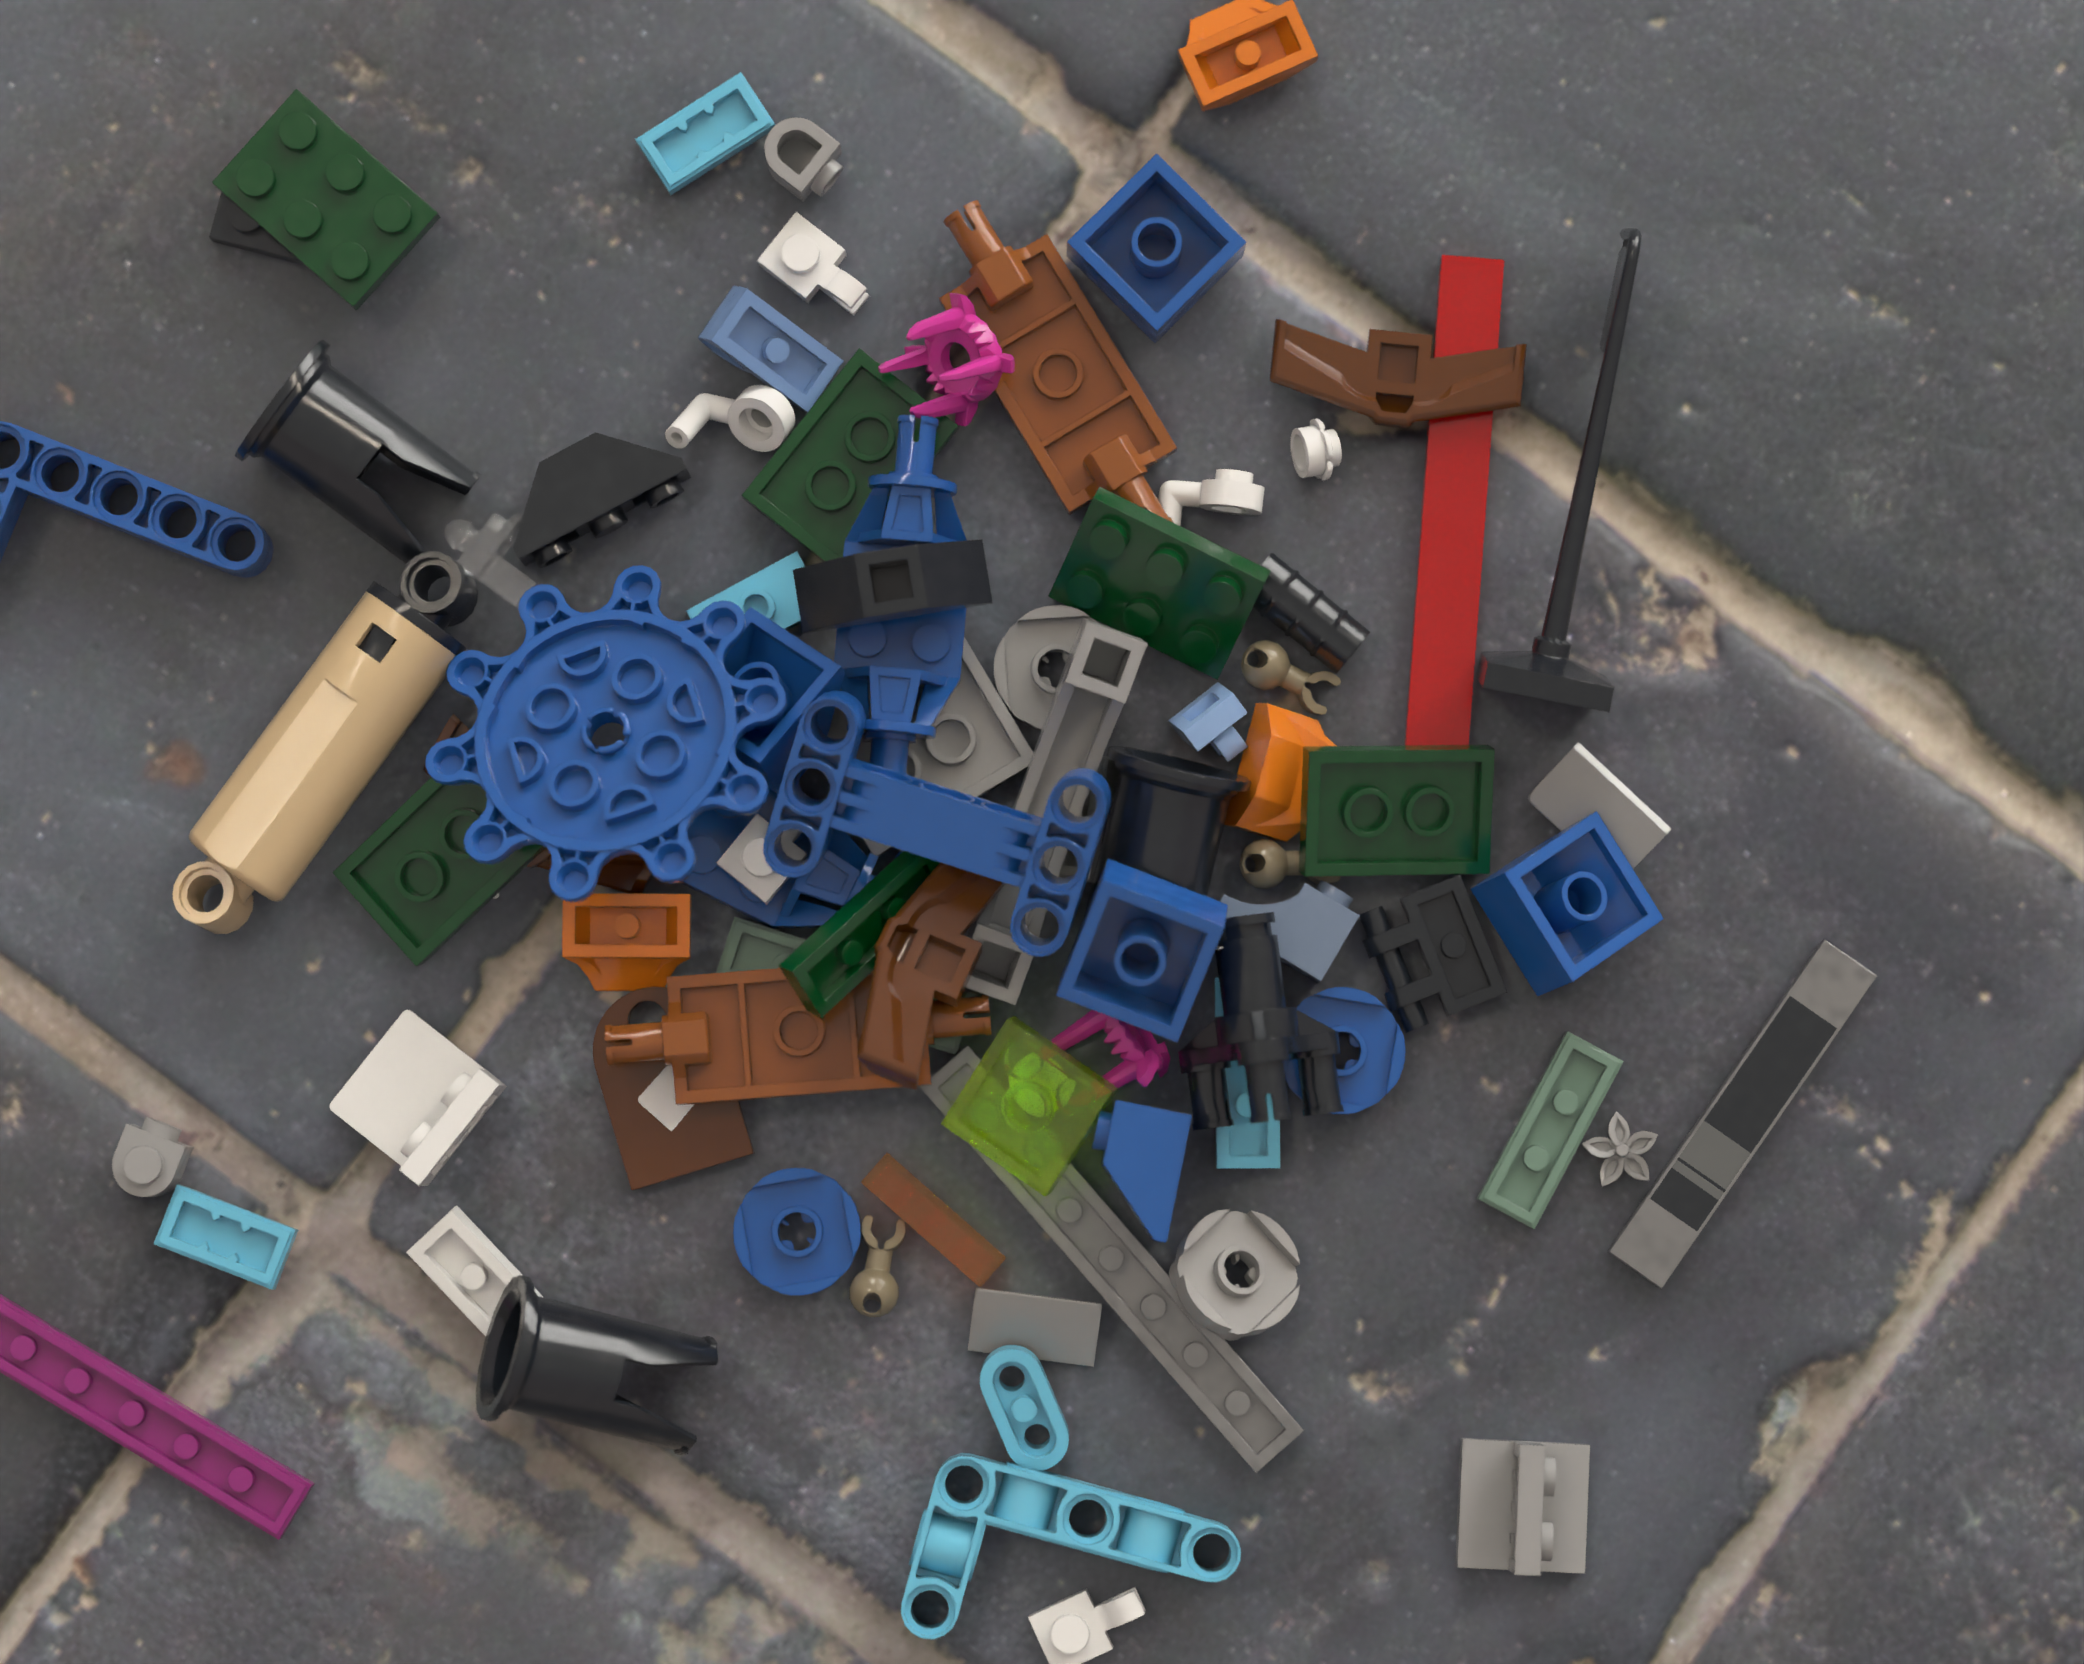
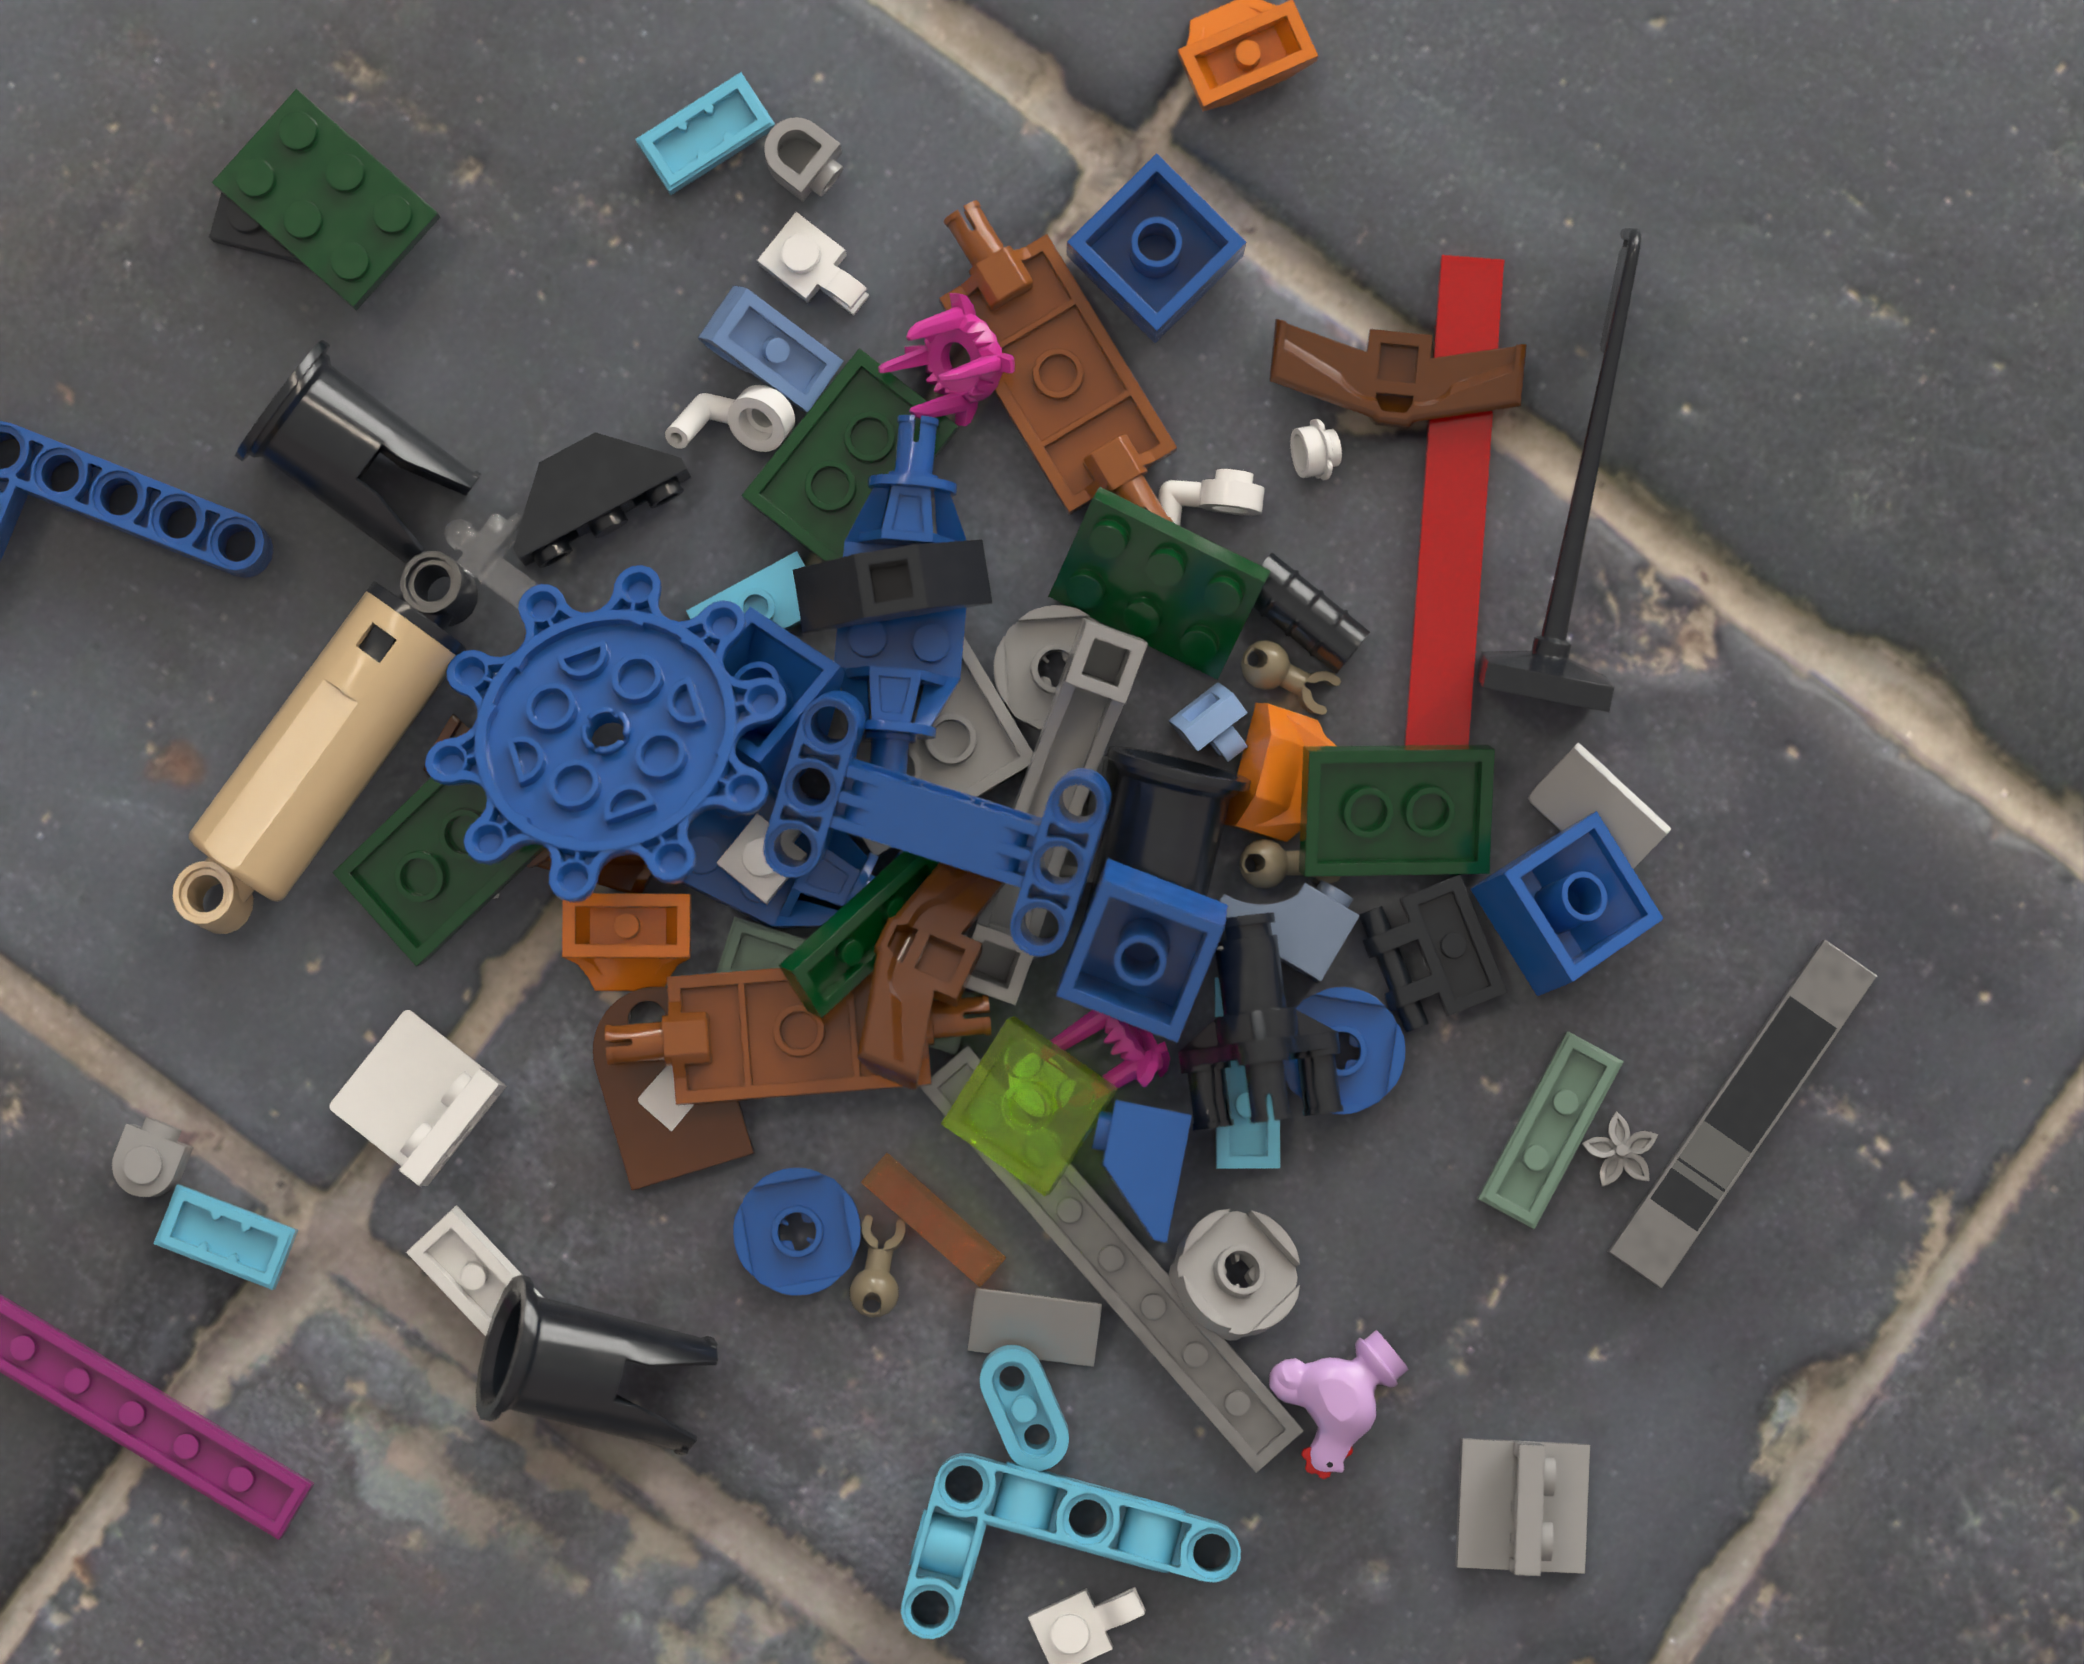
none -> lavender animal [1269,1330,1409,1479]

